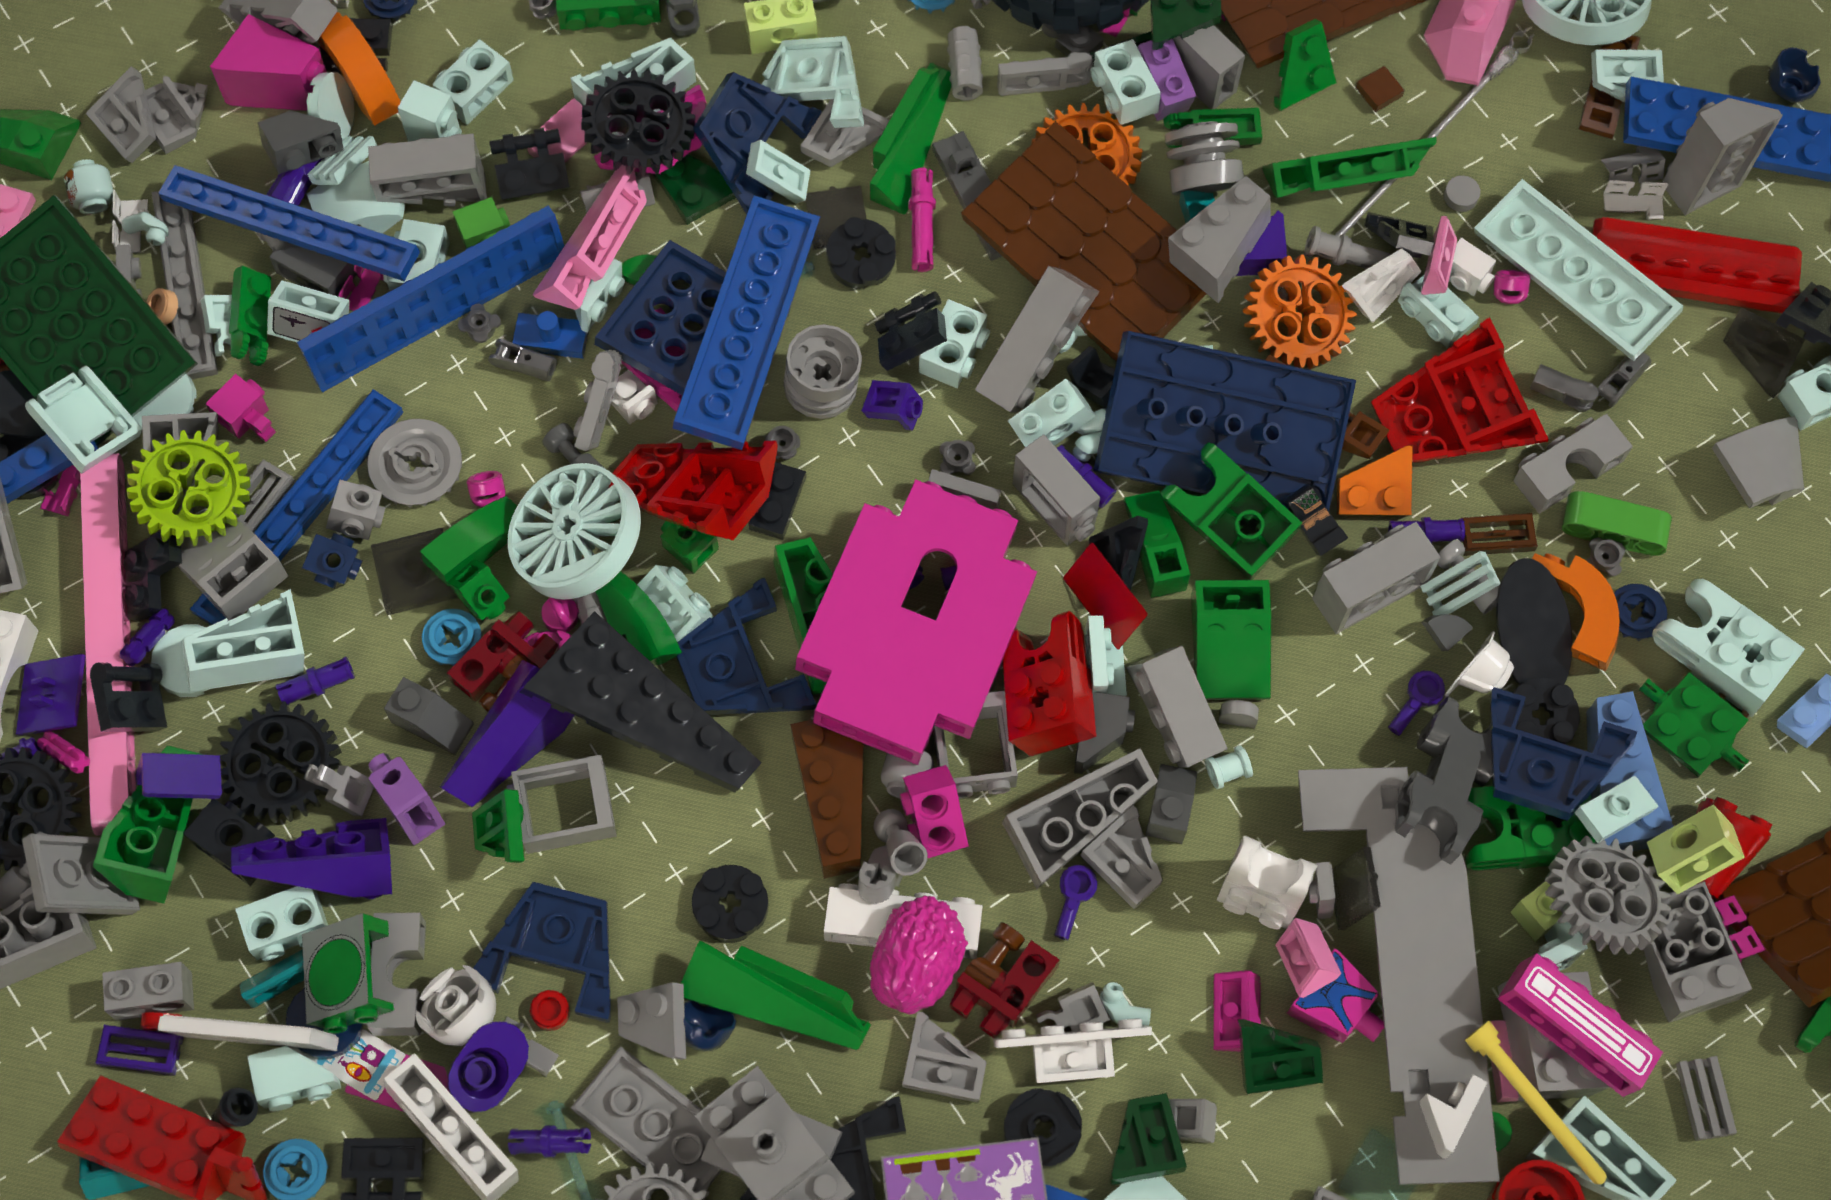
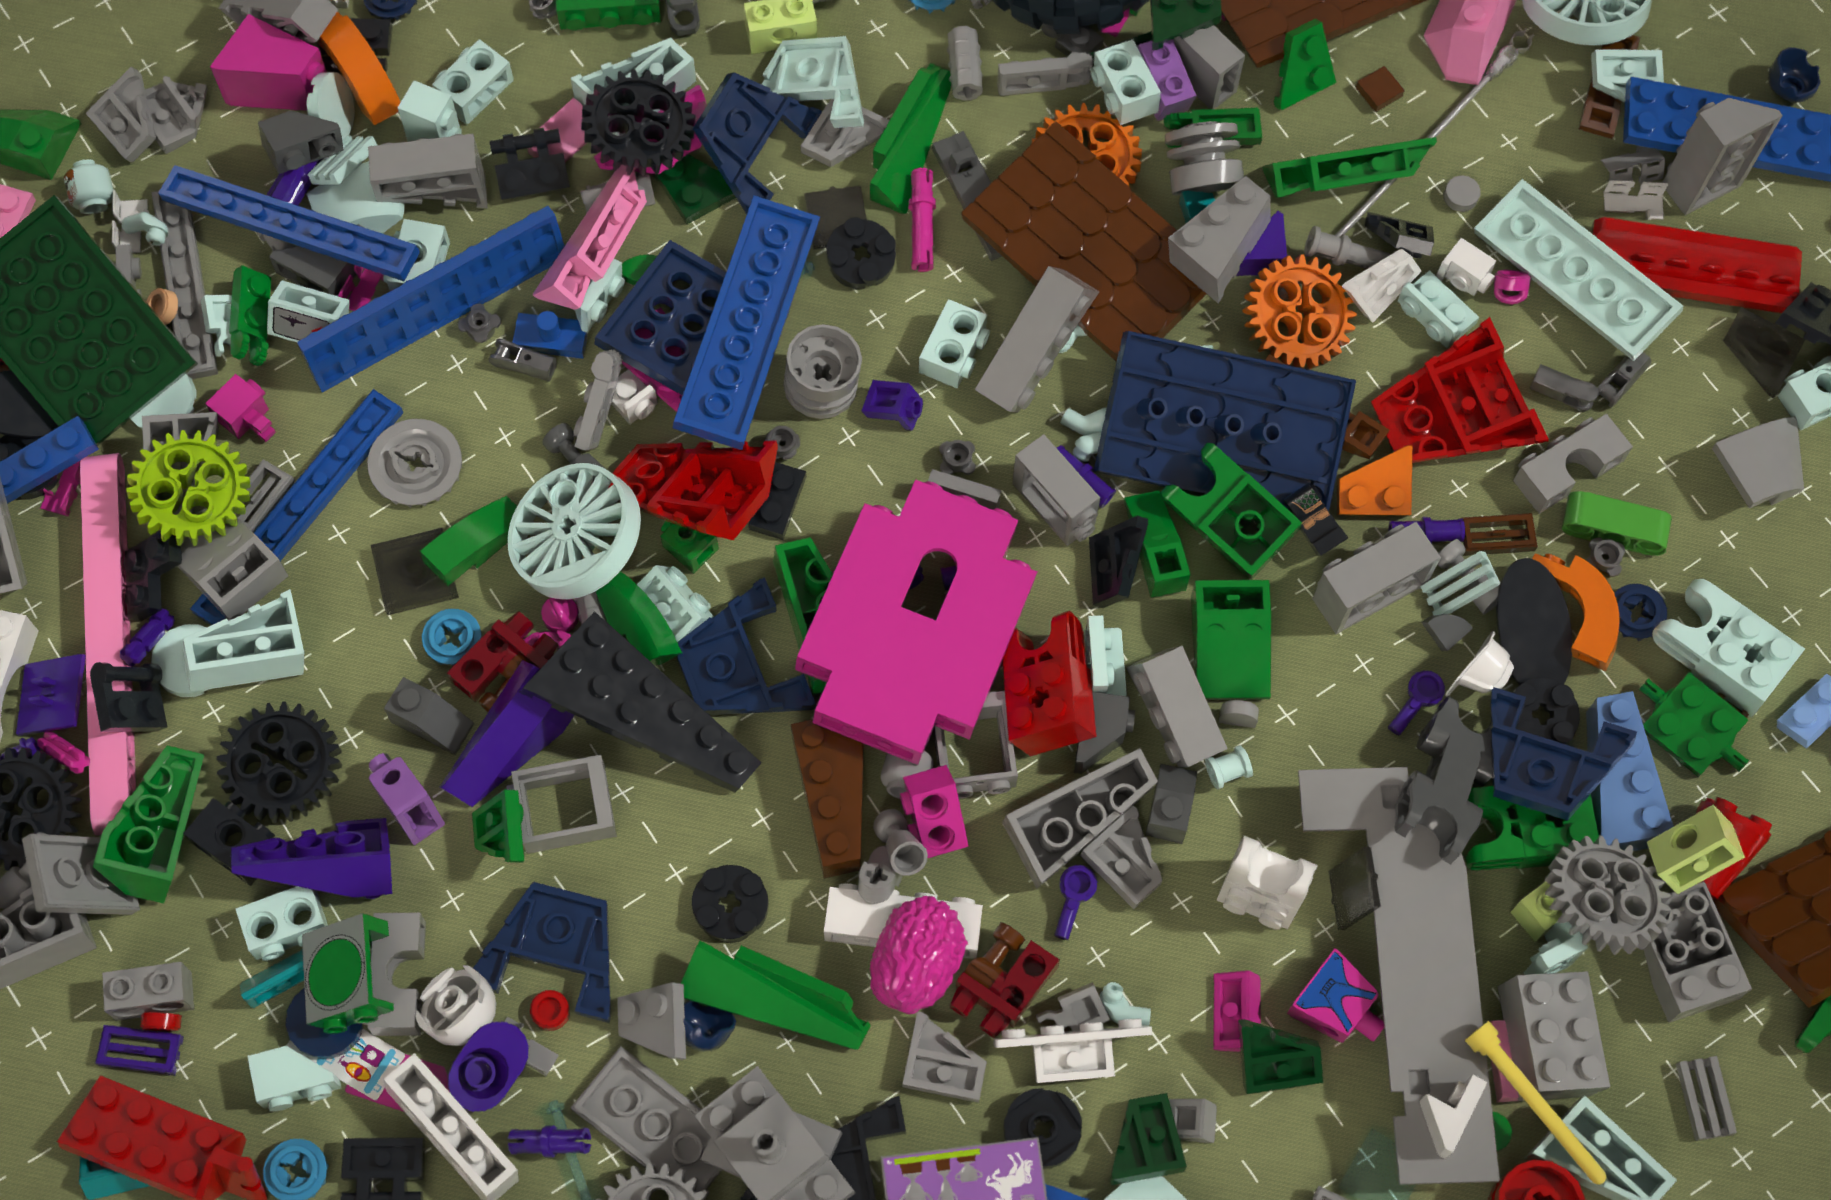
light aqua container [25,366,142,474] -> none
dark purple panel [136,753,222,799] -> none
white tile [158,1015,339,1051] -> none
black cone [211,1088,258,1128] -> none
dark purple pin [276,656,355,705] -> none
dark blue brick [302,533,363,589] -> none
light grey plate [304,764,374,816] -> none
light grey brick [326,479,386,540] -> none
green brick [447,559,510,621] -> none
bright green brick [452,197,511,249] -> none
dark pink tile [466,471,505,507] -> none
light aqua plate [746,140,810,204] -> none
black plate [875,291,947,371] -> none
light aqua brick [1008,379,1096,447] -> none
red sticker [1063,543,1148,650] -> none
black bracket [1067,346,1115,408] -> none
bright pink slope [1275,918,1341,998] -> none
light grey plate [1308,862,1335,919] -> none
bright pink slope [1421,216,1457,295] -> none
dark pink brick [1497,953,1663,1097] -> none
light aqua plate [1574,776,1658,843] -> none
dark pink piece [1714,895,1765,962] -> none

